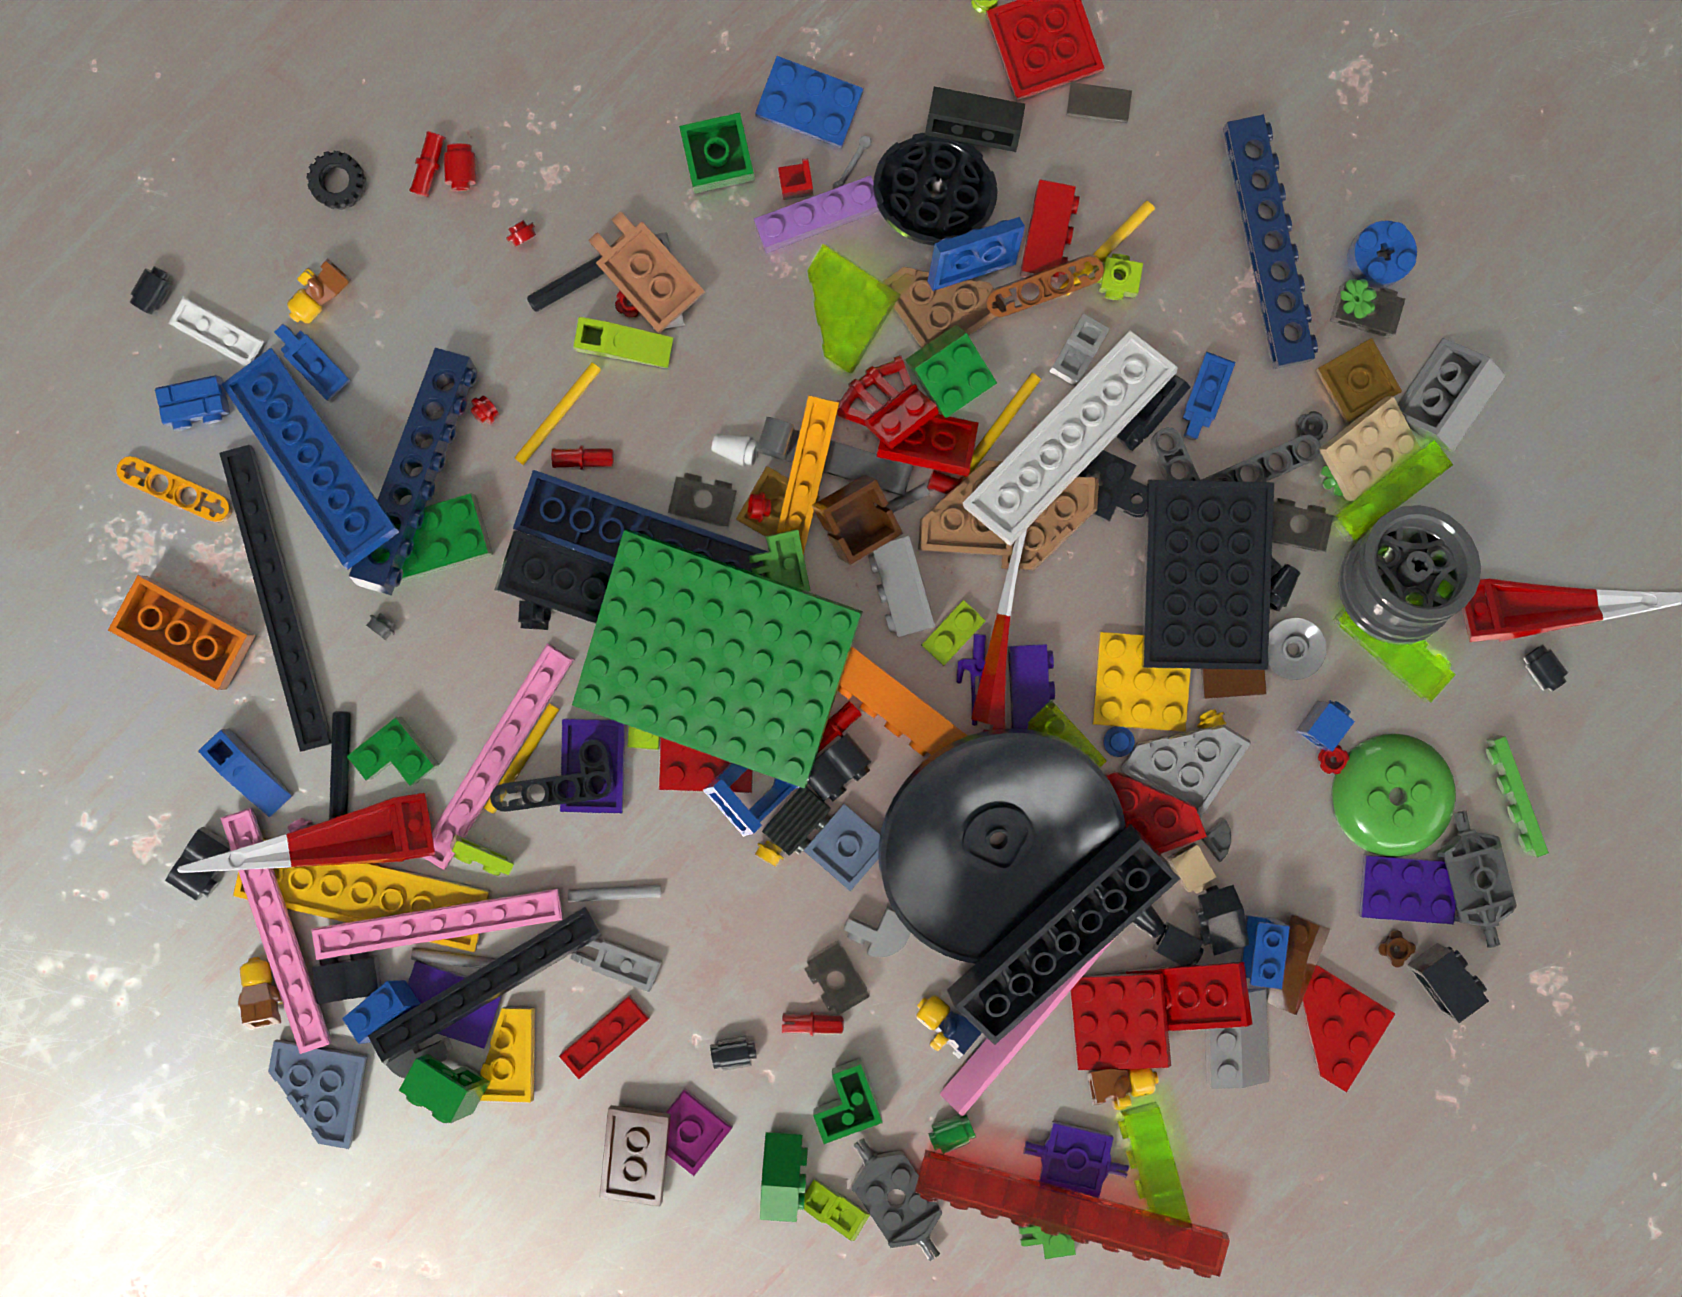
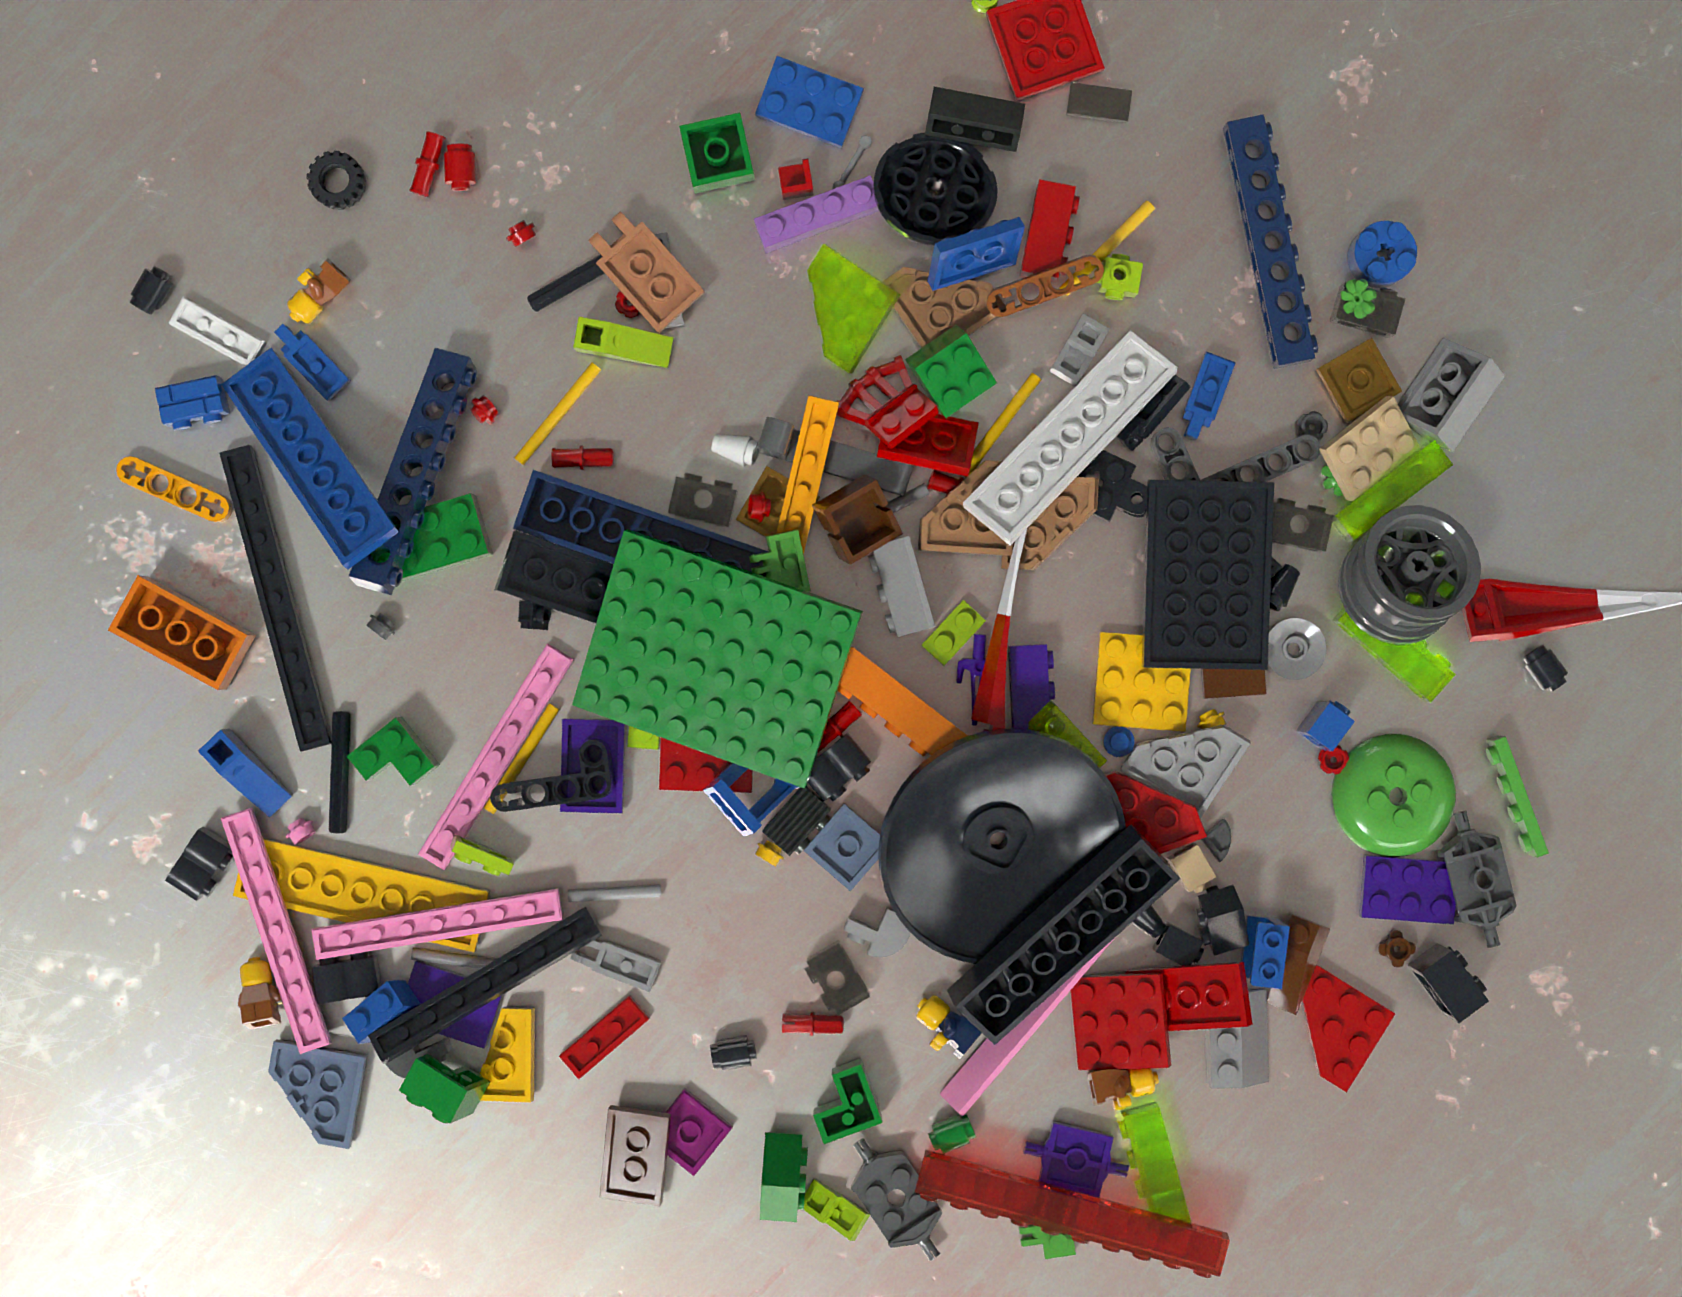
red plate [177,793,435,873] -> none

